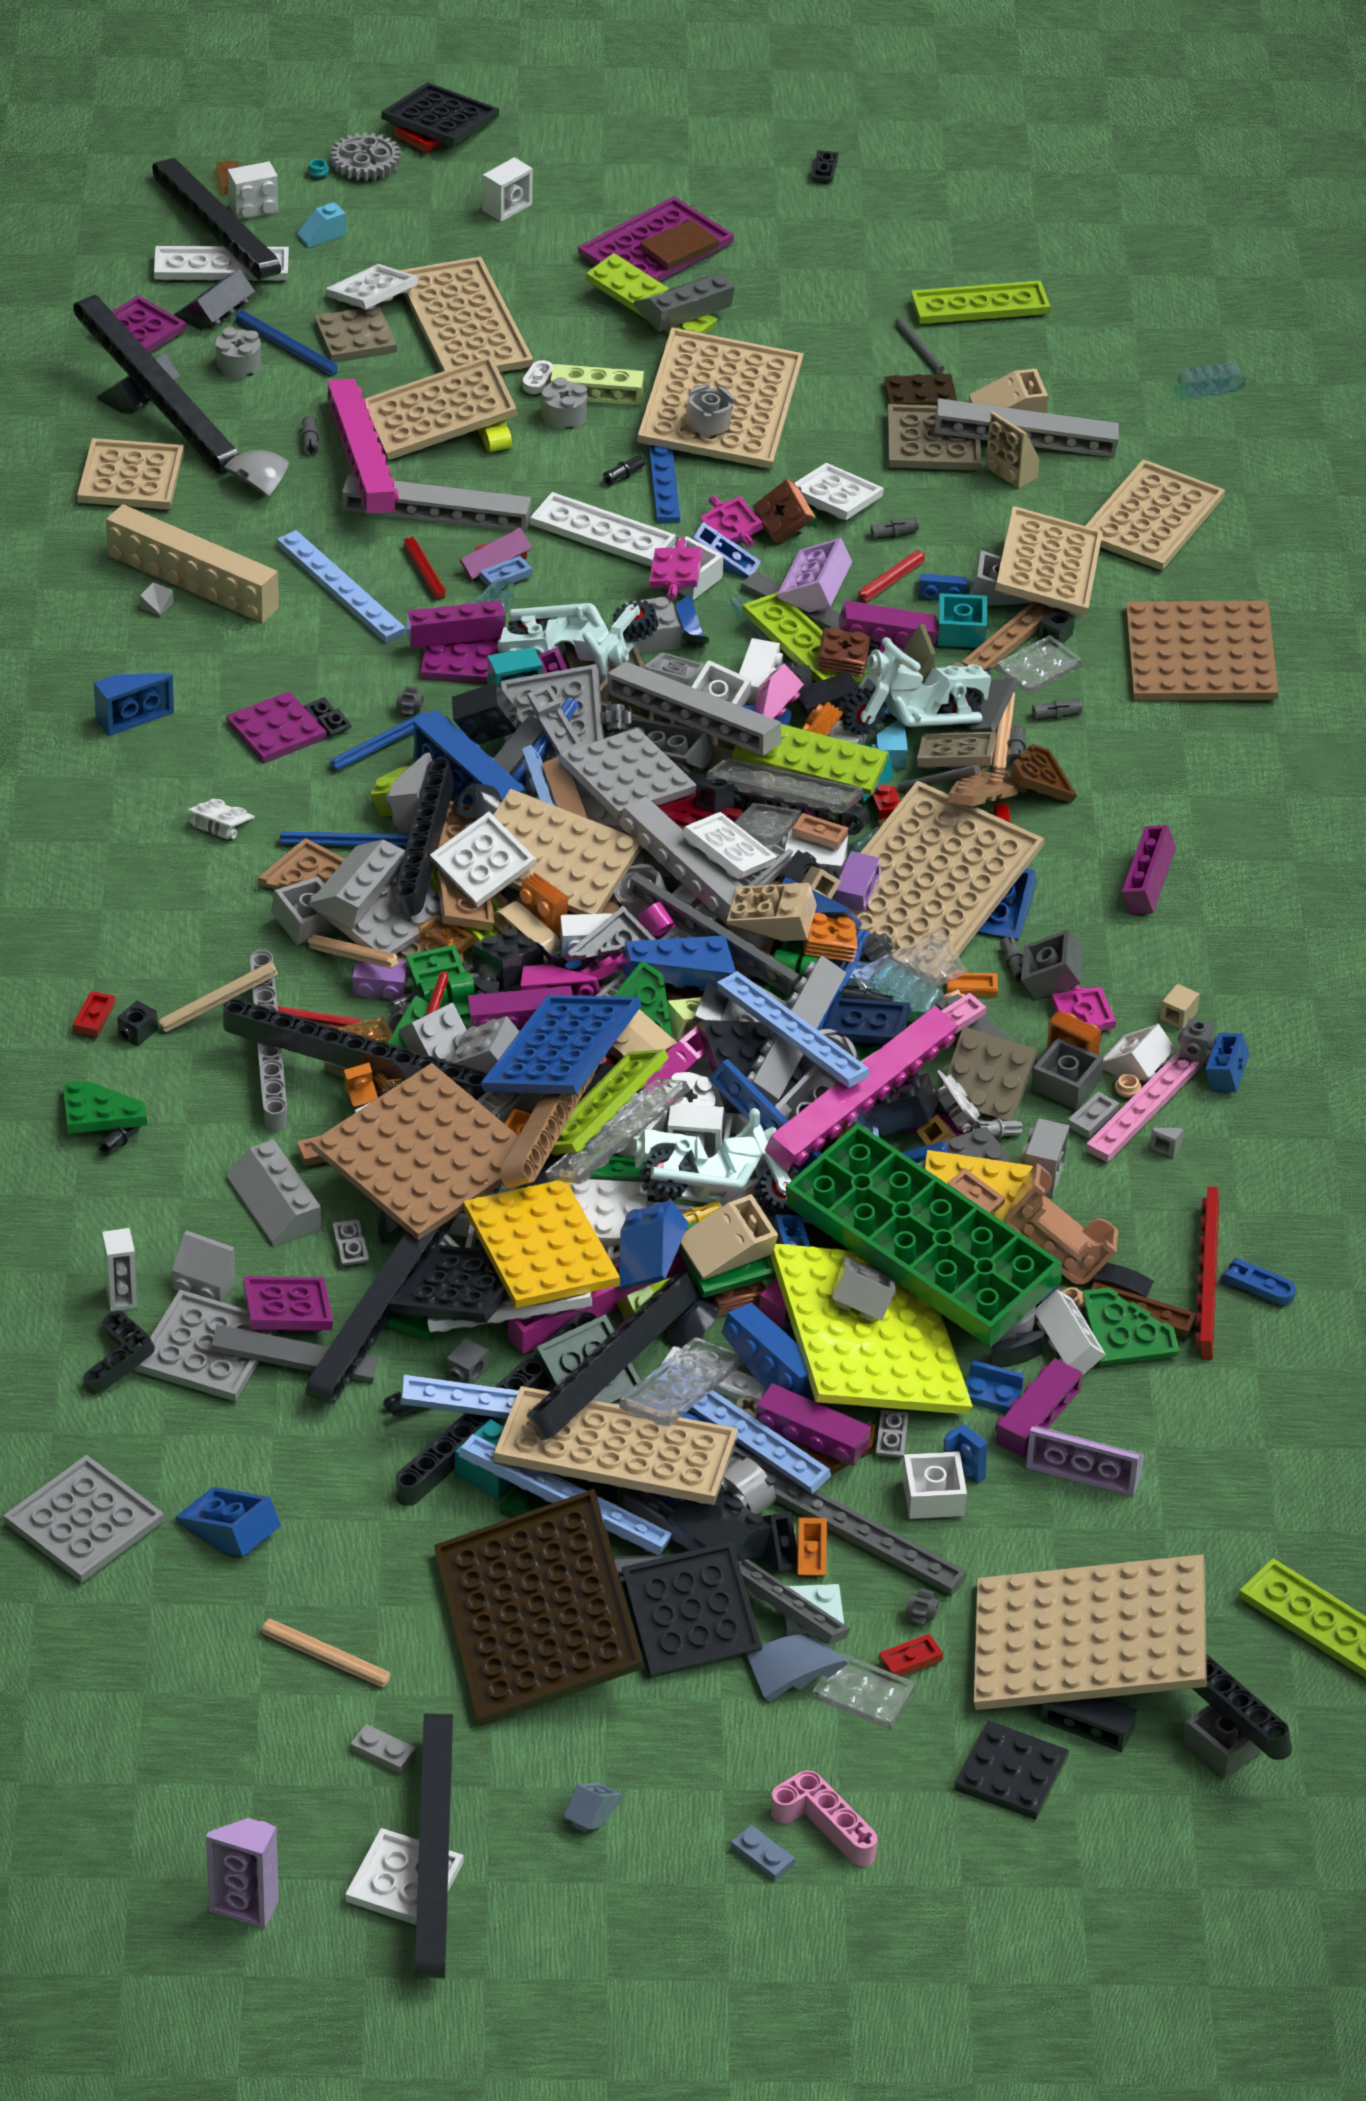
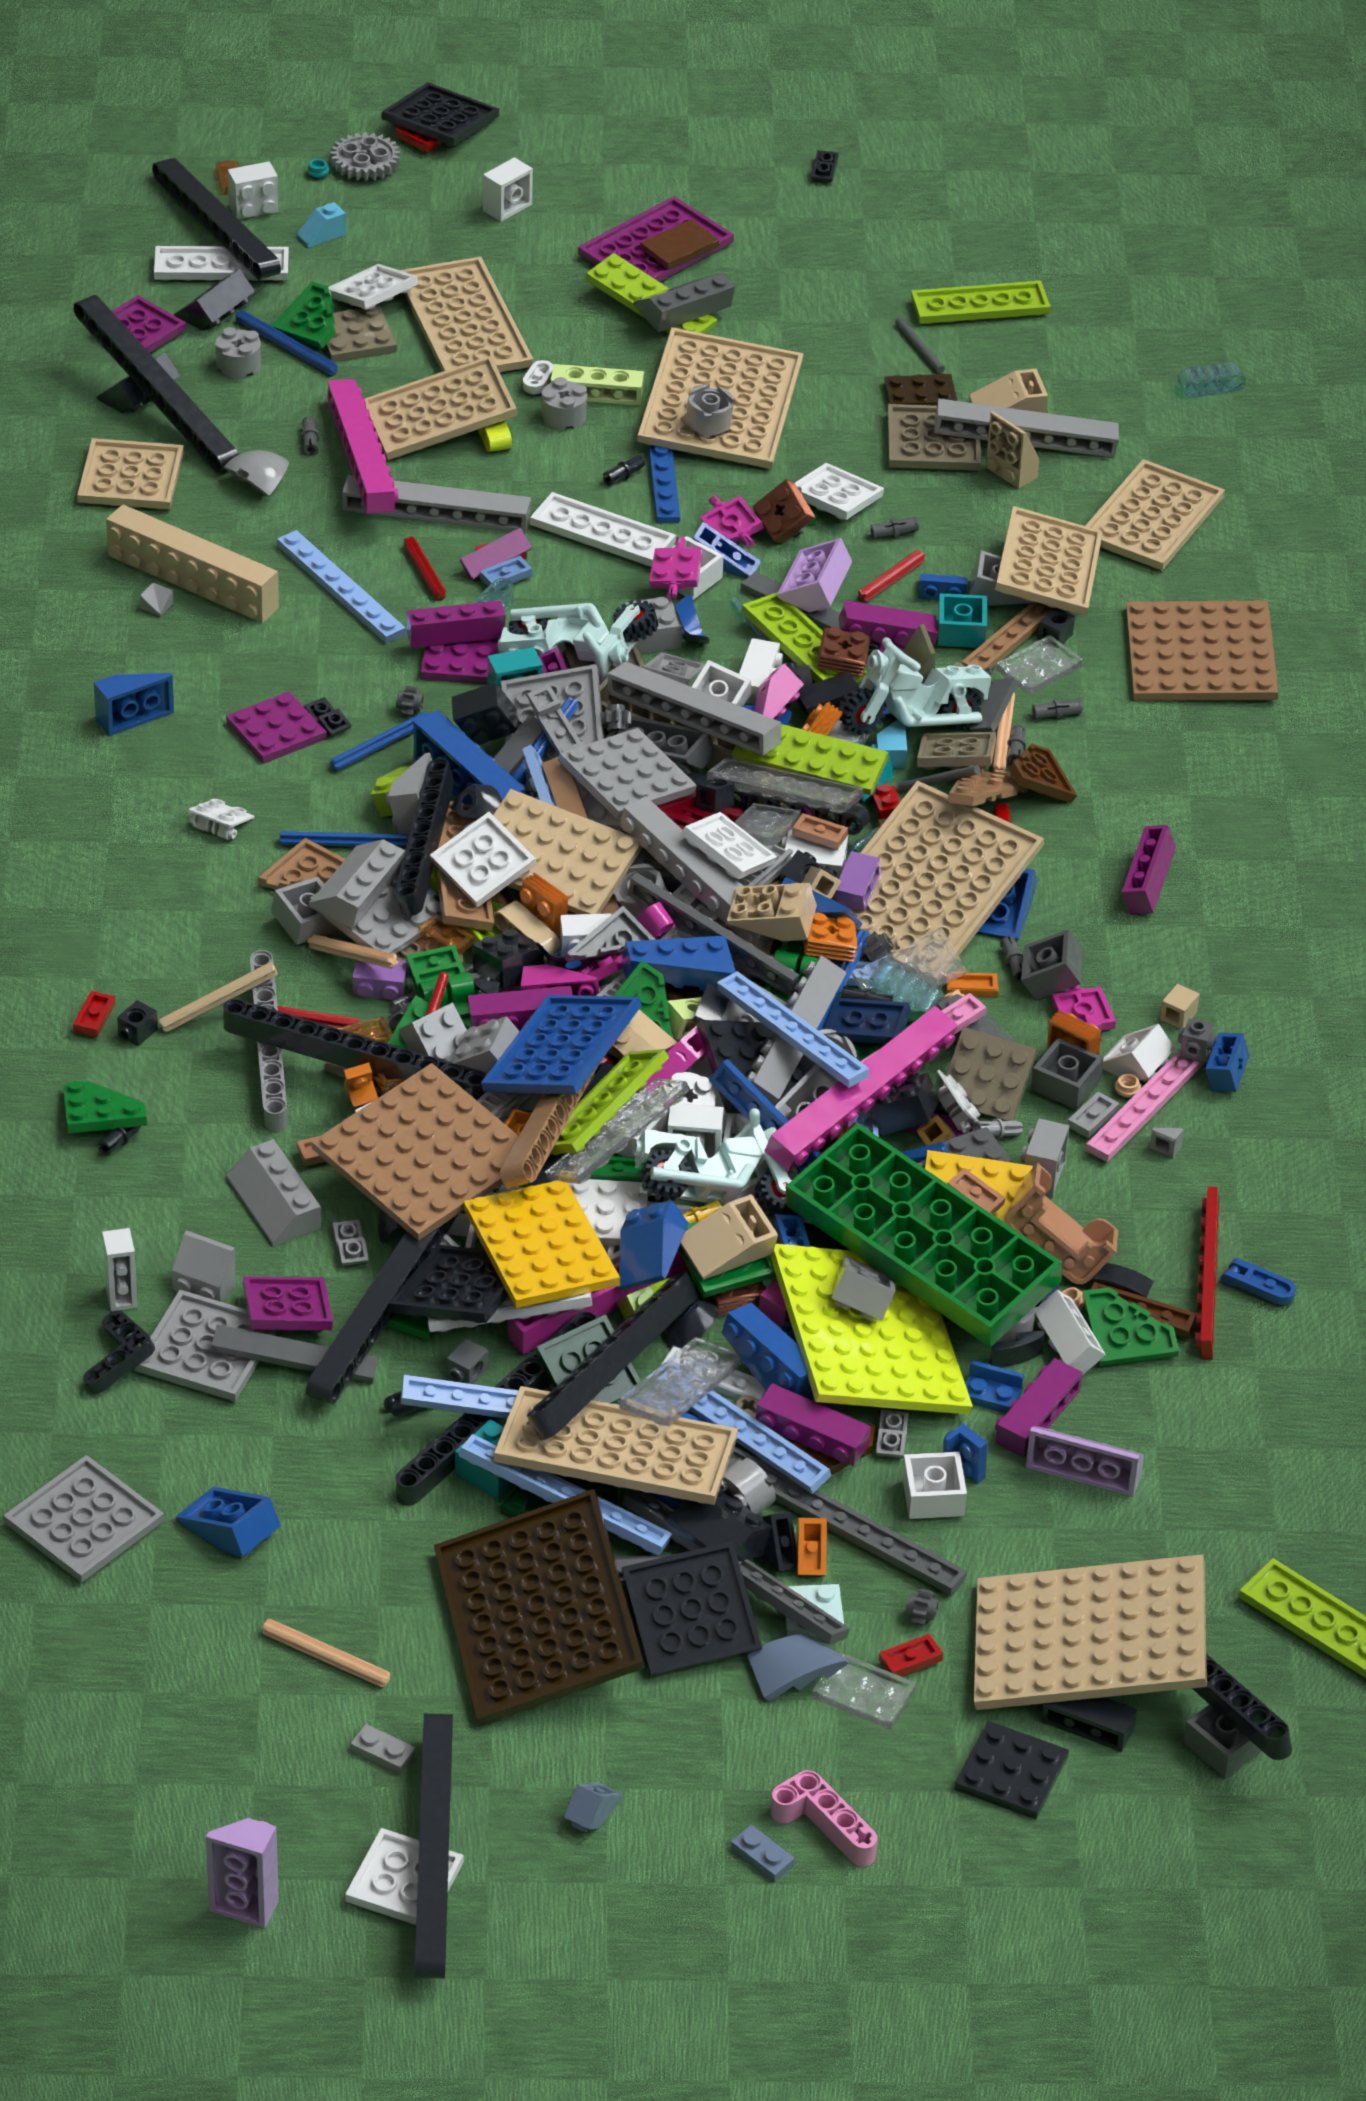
none -> green plate [271,281,336,349]

